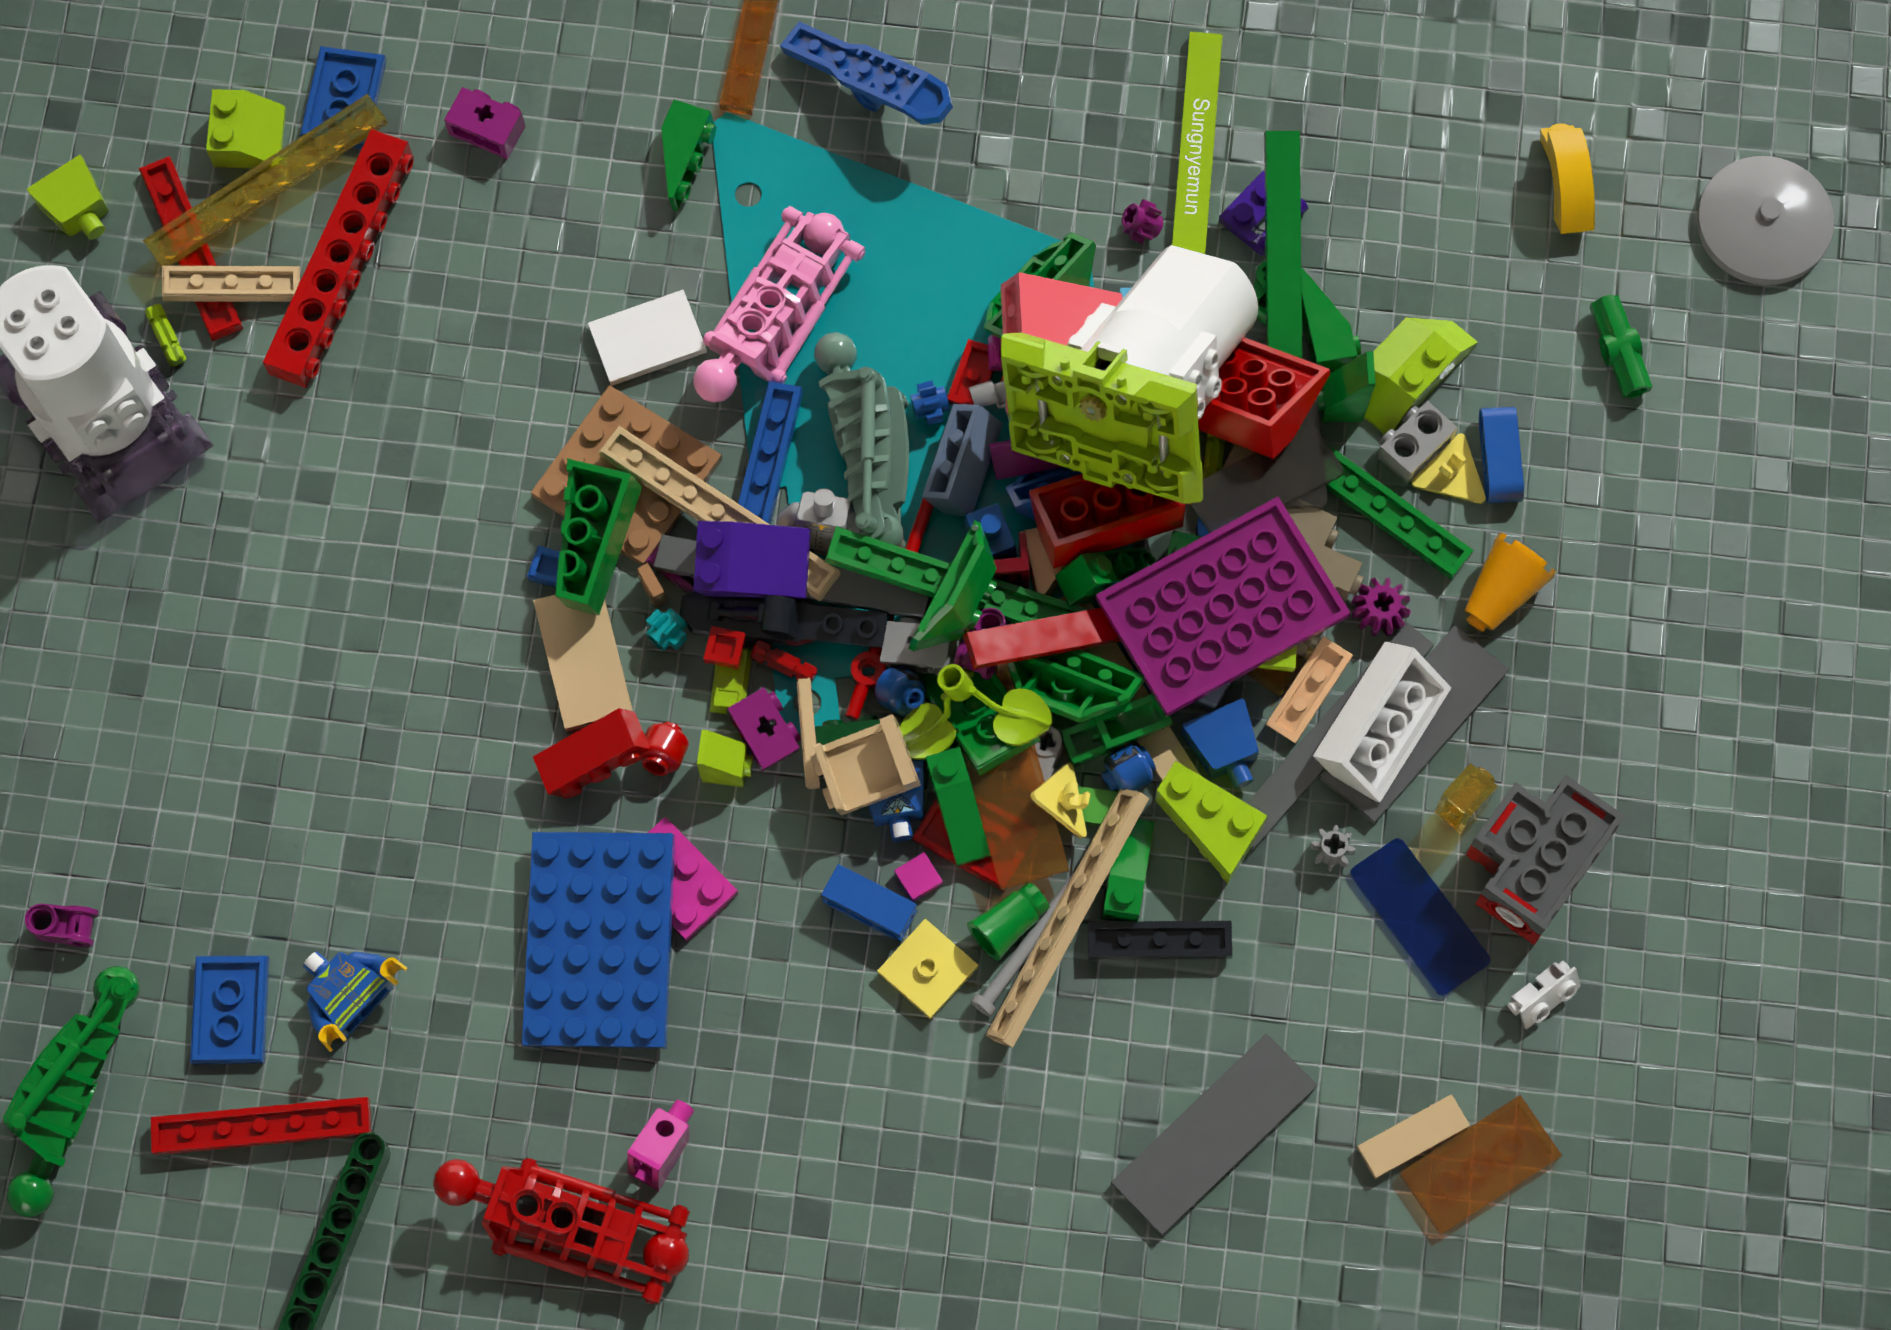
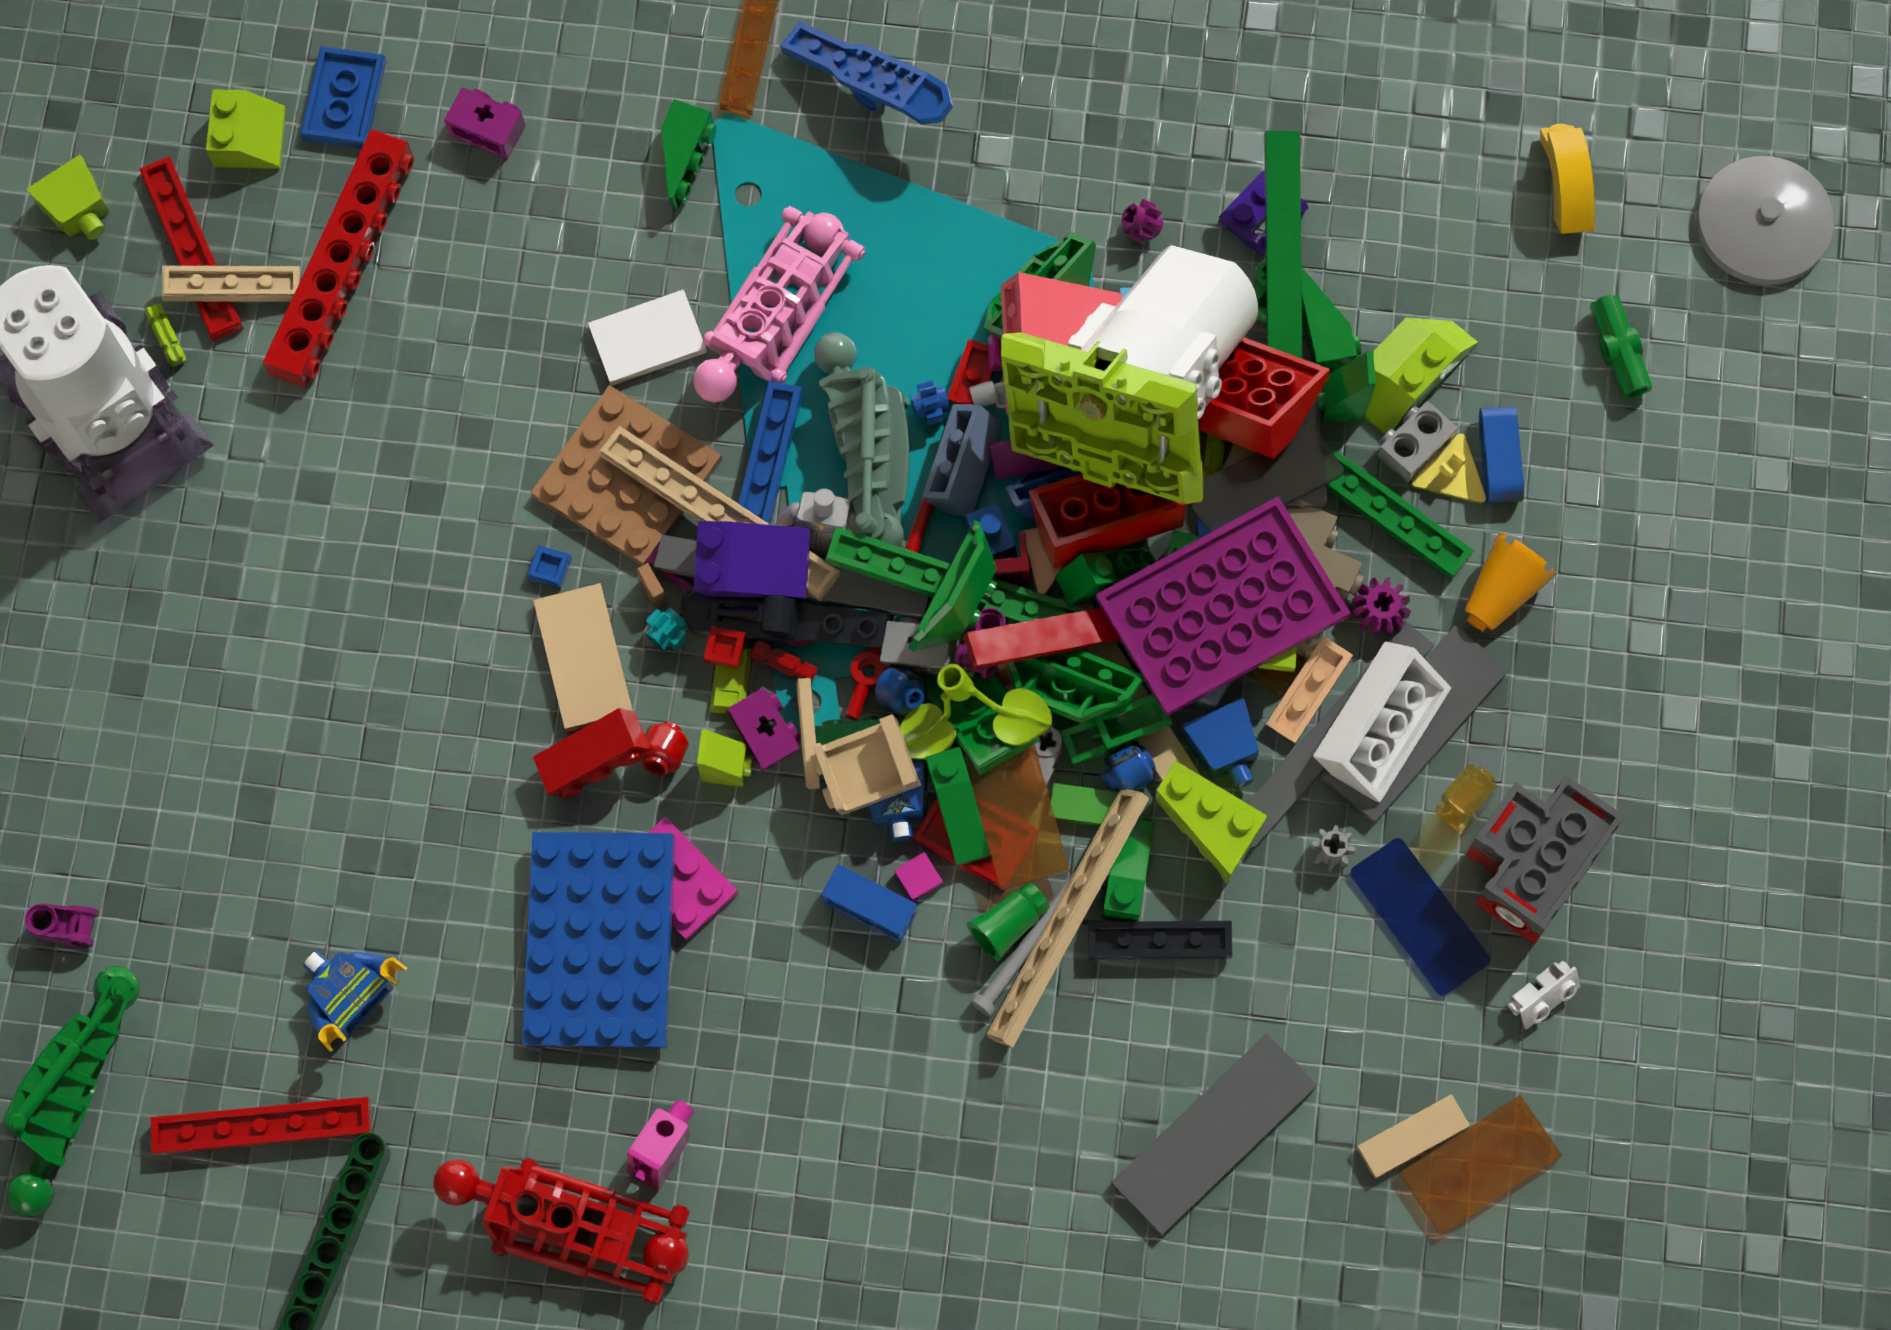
clear yellow plate [143,94,388,268] -> none
blue tile [190,956,269,1065] -> none
green wedge [555,458,642,616] -> none
light yellow plate [877,919,978,1020] -> none
light yellow piece [1031,763,1090,838] -> none
lime tile [1172,32,1223,254] -> none

